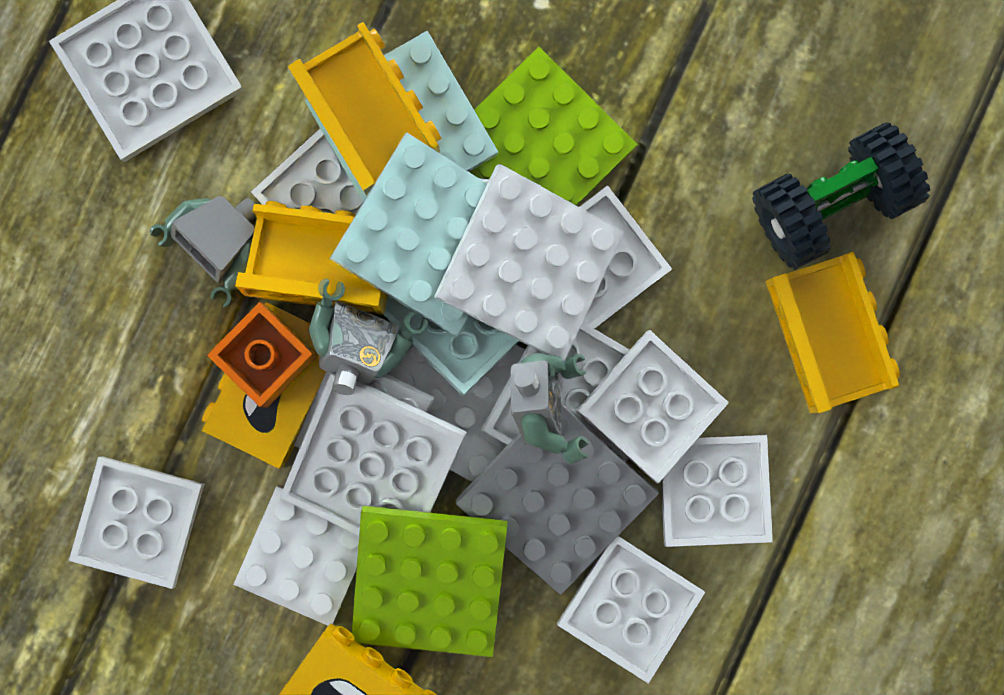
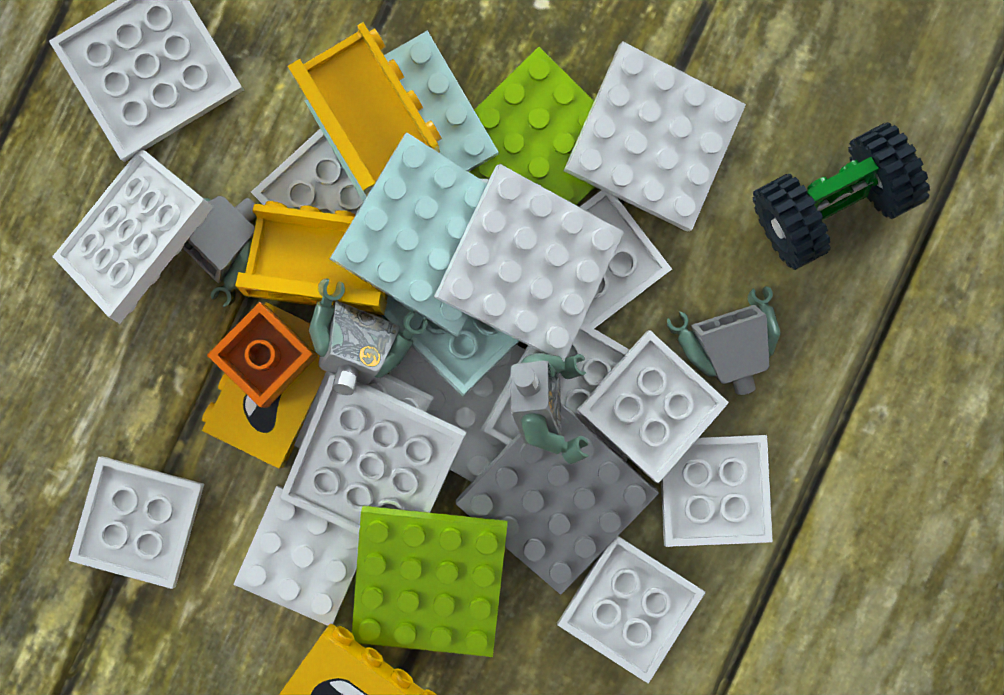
yellow panel [765,252,900,413] -> none
none -> white plate [53,149,213,324]
none -> white plate [564,42,746,232]
none -> light grey torso [667,286,781,395]

